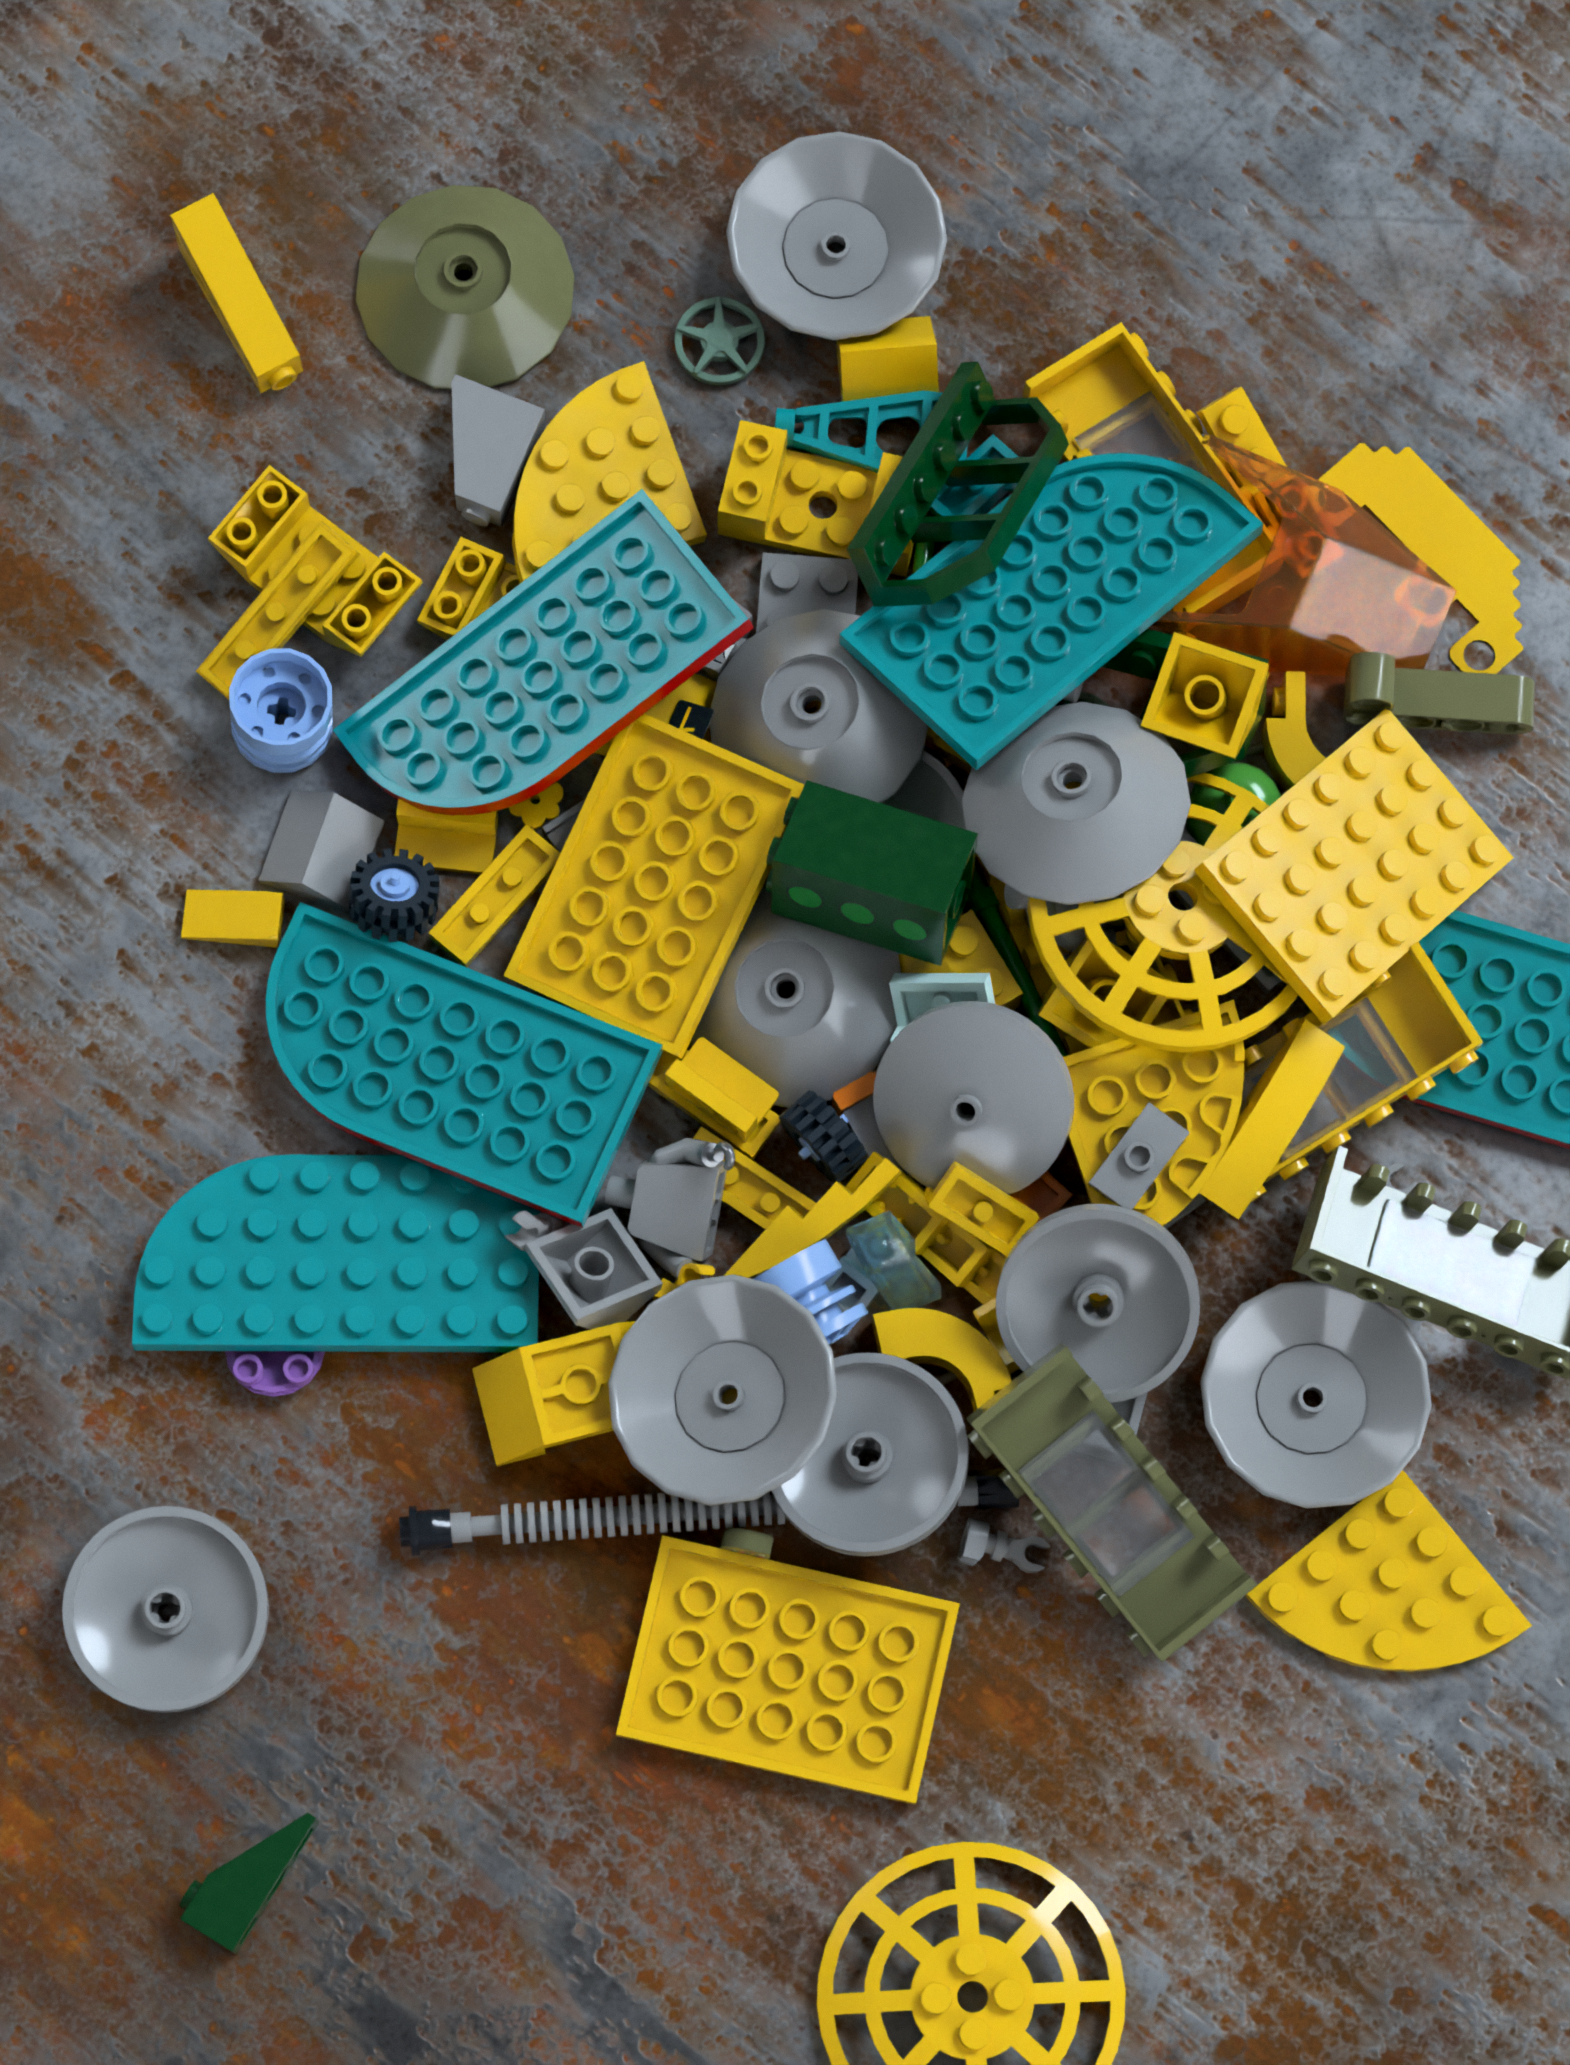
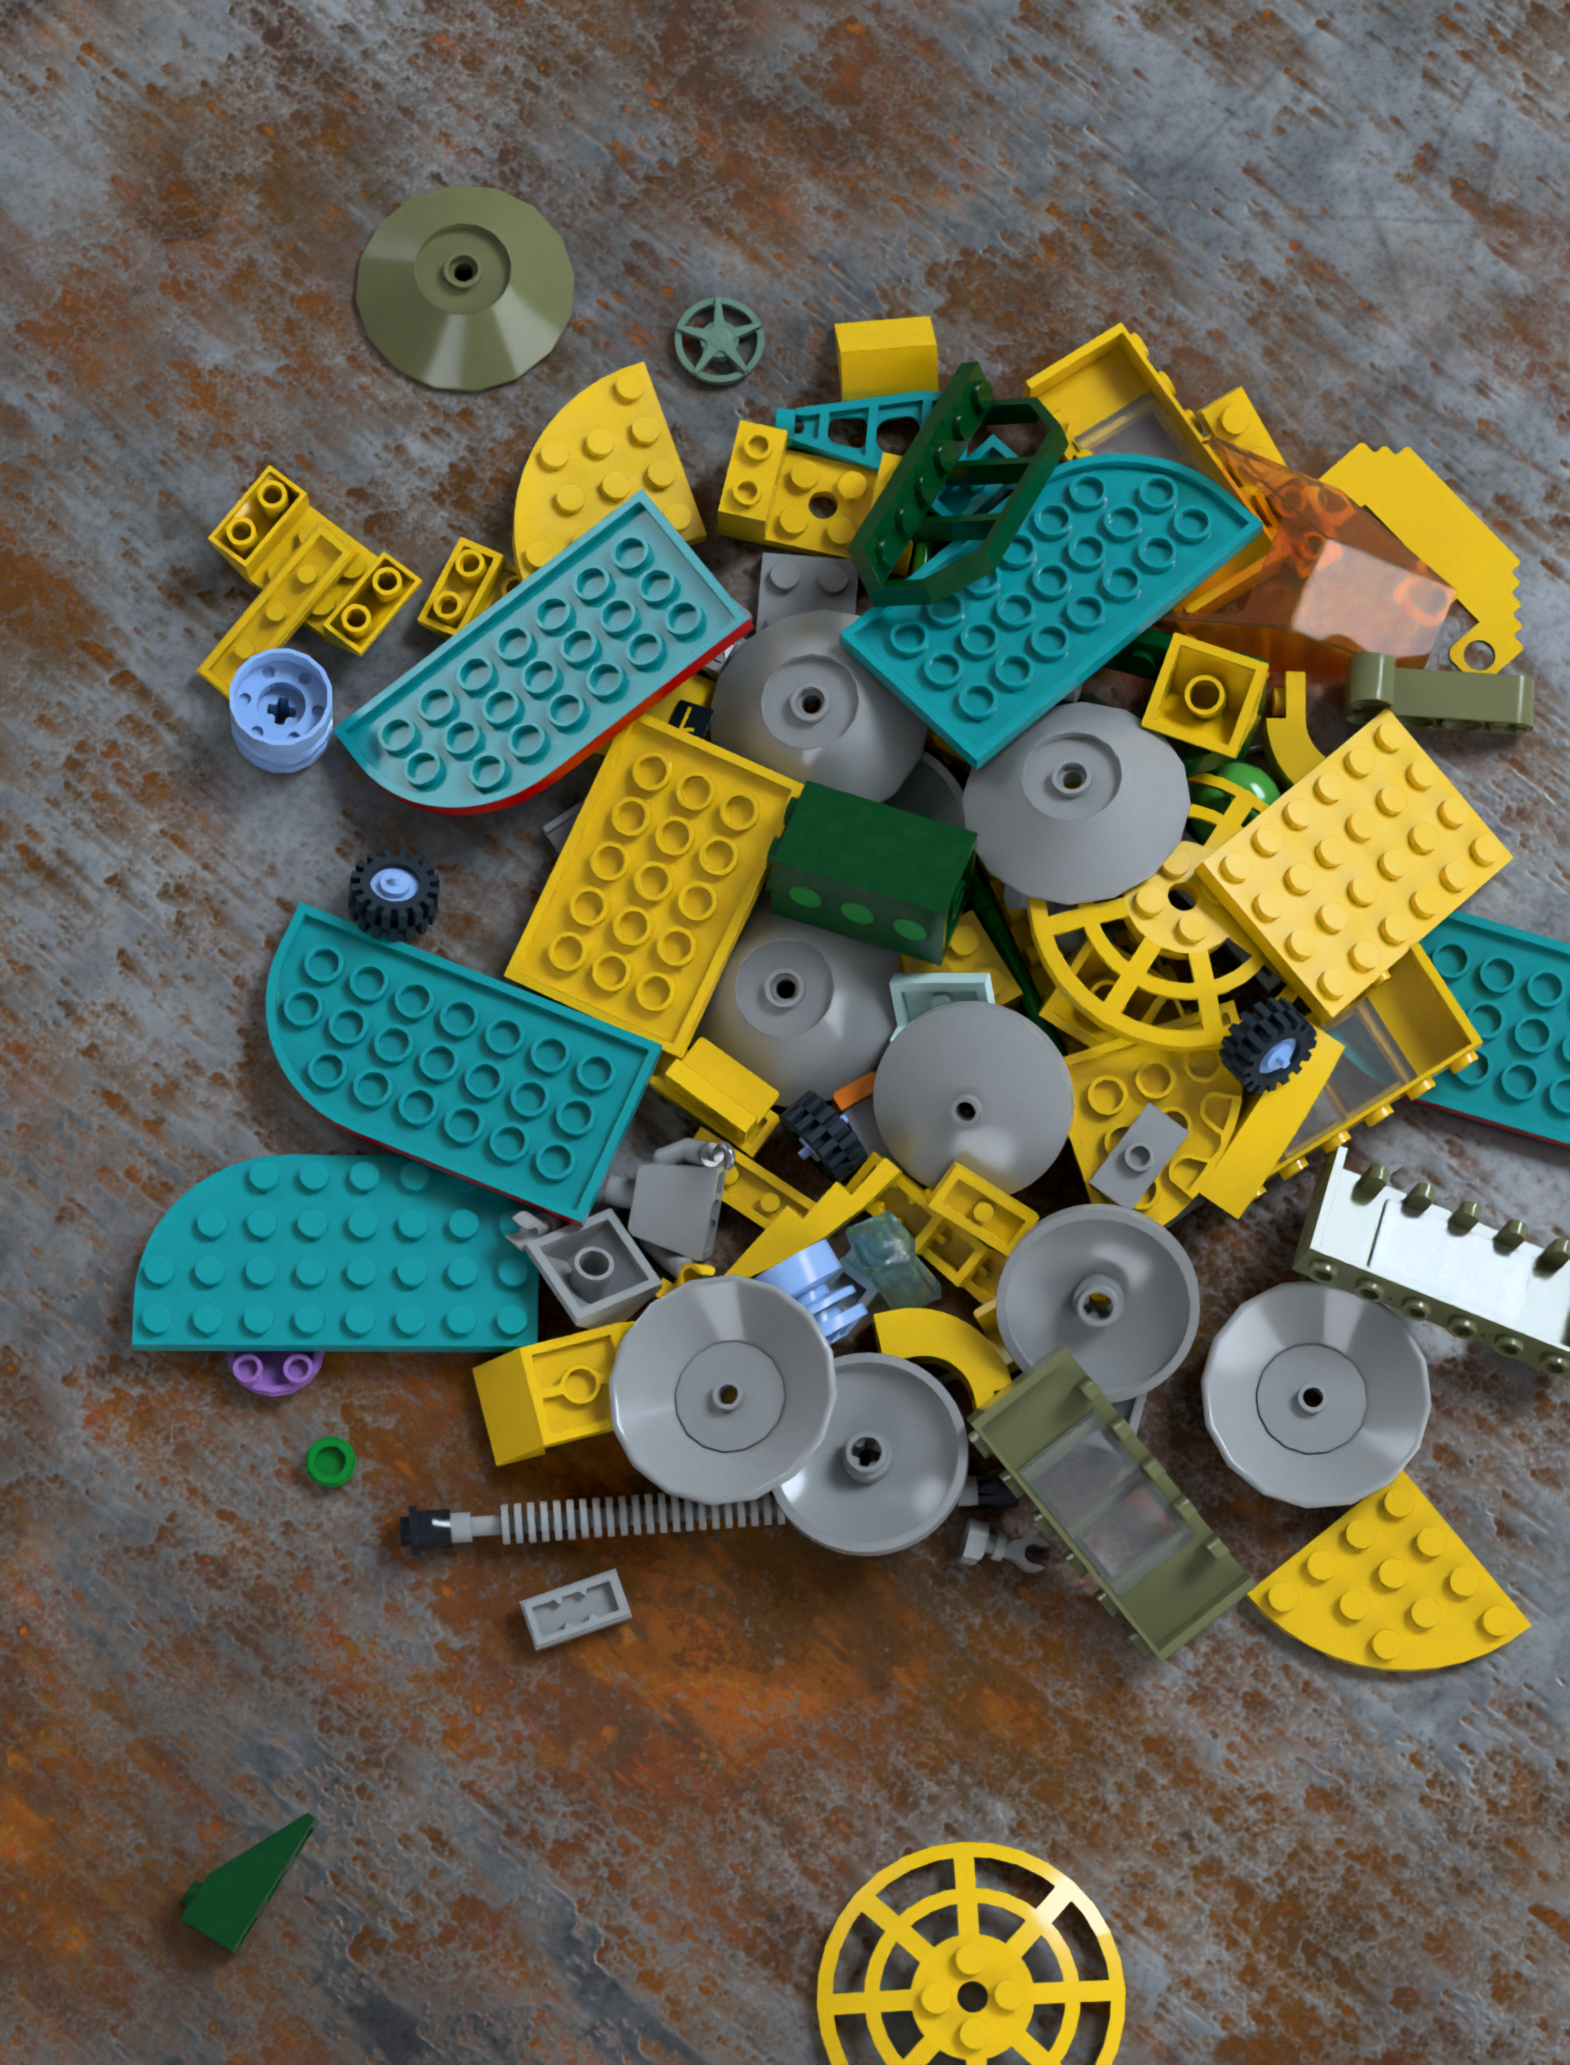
light grey dish [62,1506,269,1713] -> none
yellow slope [170,193,303,393] -> none
yellow slope [181,889,285,948] -> none
light grey slope [258,790,384,912] -> none
yellow panel [394,799,499,875] -> none
yellow plate [428,824,560,967] -> none
light grey slope [451,374,546,527] -> none
yellow plant [509,782,563,829] -> none
yellow plate [616,1535,960,1805] -> none
olive tile [720,1528,774,1560] -> none
light grey dish [726,131,947,340] -> none
orange tile [1010,1171,1072,1223] -> none
none -> green tile [305,1436,357,1489]
none -> light grey plate [519,1568,632,1652]
none -> black wheel [1219,997,1317,1094]

